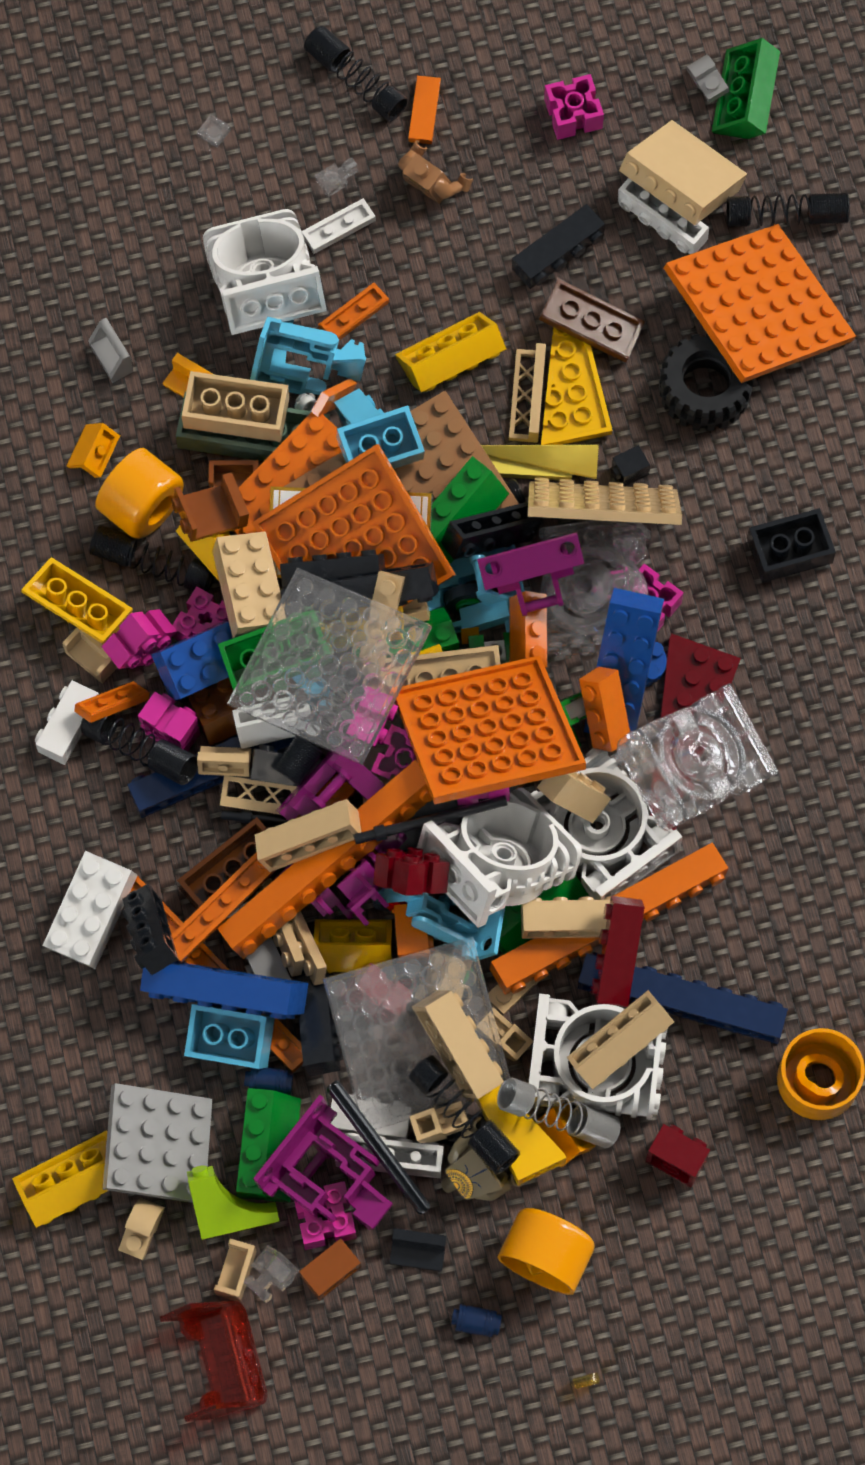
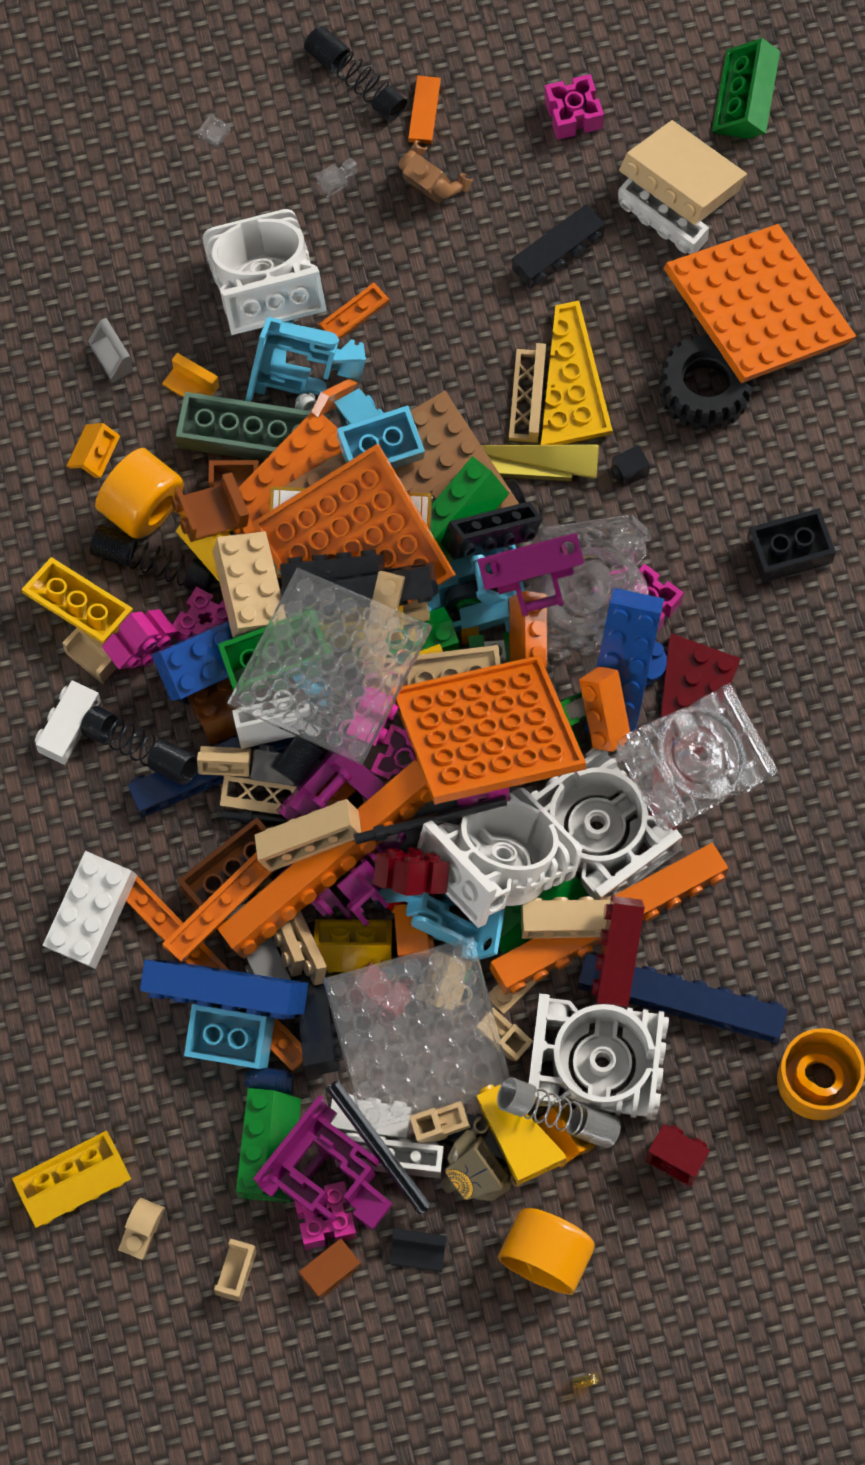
orange tile [74,681,150,723] -> none
light grey plate [103,1083,212,1203] -> none
black brick [122,883,179,975] -> none
dark pink brick [138,692,201,751] -> none
clear red windscreen [160,1301,267,1422] -> none
tan brick [182,371,289,442] -> none
lime arch [187,1165,280,1240] -> none
clear brick [244,1245,299,1303] -> none
white plate [302,198,376,254] -> none
yellow slope [395,312,506,392] -> none
black piece [409,1055,520,1175] -> none
tan brick [411,990,504,1099] -> none
dark blue head [451,1304,502,1337] -> none
tan plate [528,478,682,525] -> none
tan brick [537,772,611,823] -> none
tile [539,278,645,363] -> none
tan brick [567,990,674,1089] -> none
light grey brick [686,54,730,104] -> none
black piece [727,192,850,227] -> none

